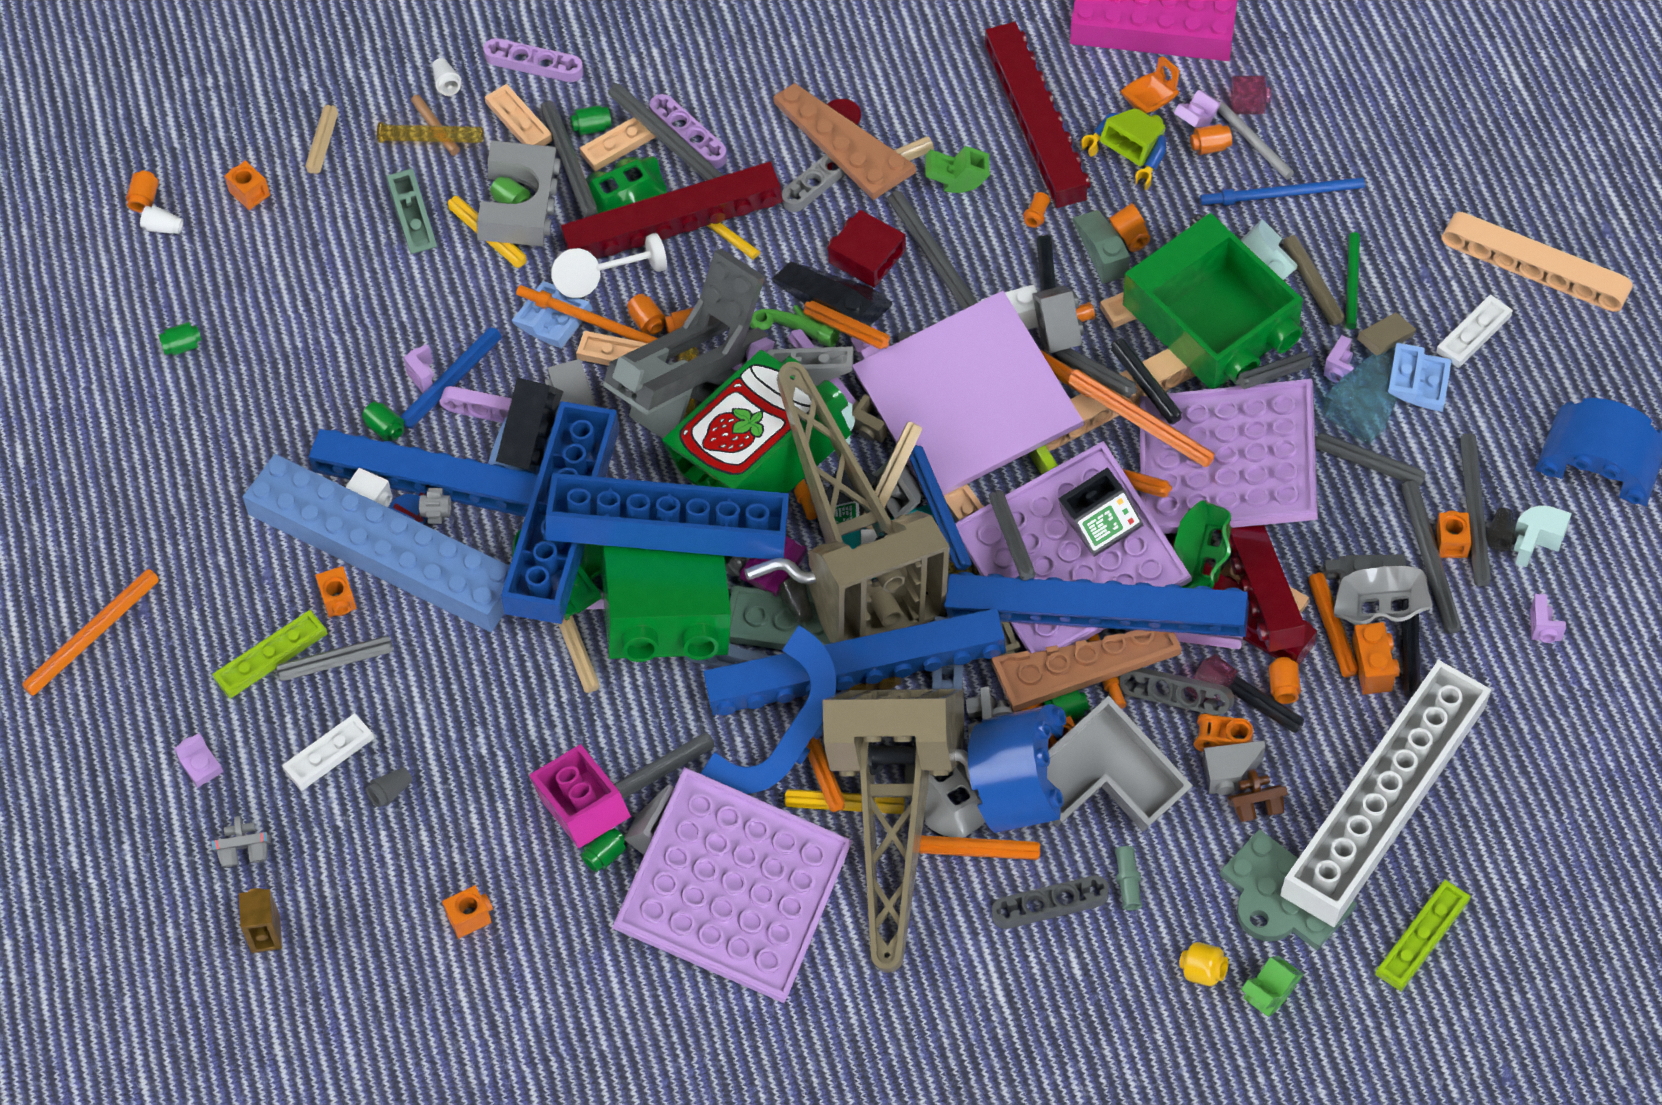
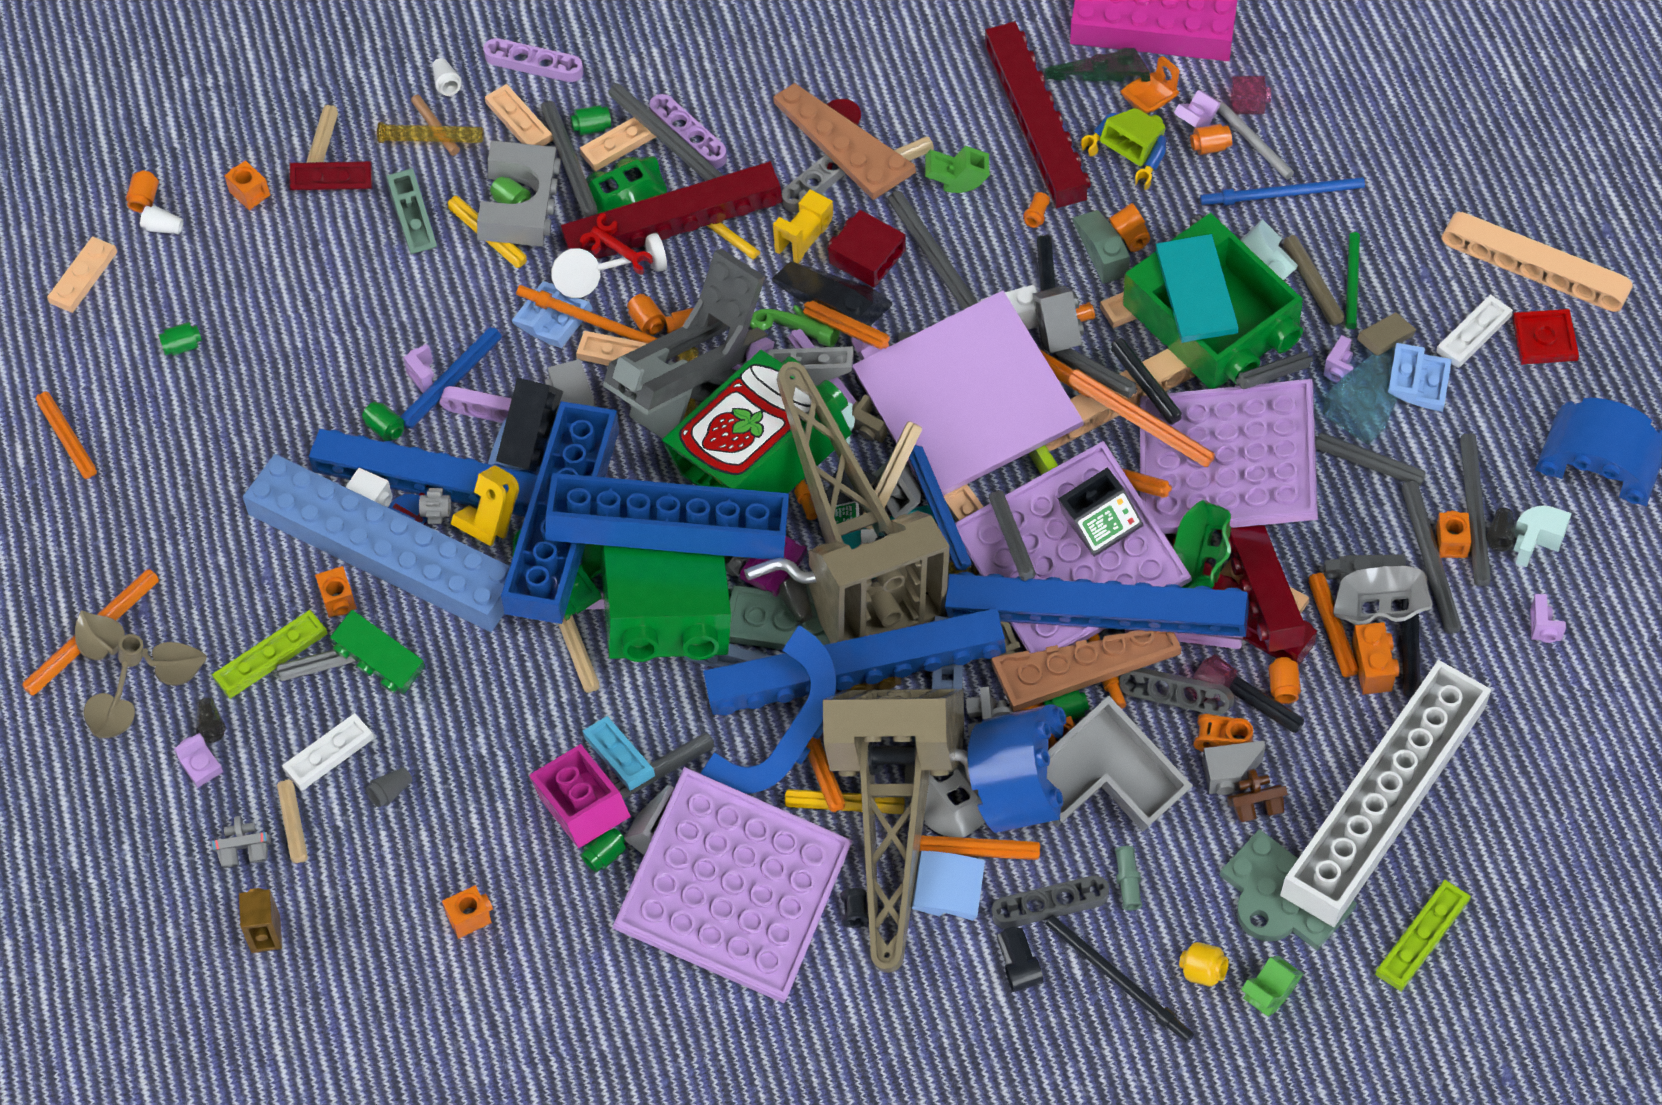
none -> orange axle [36,391,97,479]
none -> light nougat plate [47,236,117,313]
none -> dark tan plant [75,610,207,738]
none -> clear smoke cone [196,698,226,743]
none -> tan axle [277,779,308,863]
none -> dark red tile [289,161,373,190]
none -> green brick [330,610,425,695]
none -> yellow piece [451,465,519,546]
none -> red bar [580,213,653,275]
none -> medium azure plate [582,716,655,791]
none -> yellow piece [773,189,833,263]
none -> black bush [840,888,869,928]
none -> light blue slope [911,851,985,921]
none -> black piece [997,926,1044,992]
none -> wing [1045,48,1150,82]
none -> black bar [1046,915,1194,1043]
none -> teal tile [1155,234,1239,343]
none -> red tile [1512,309,1579,365]

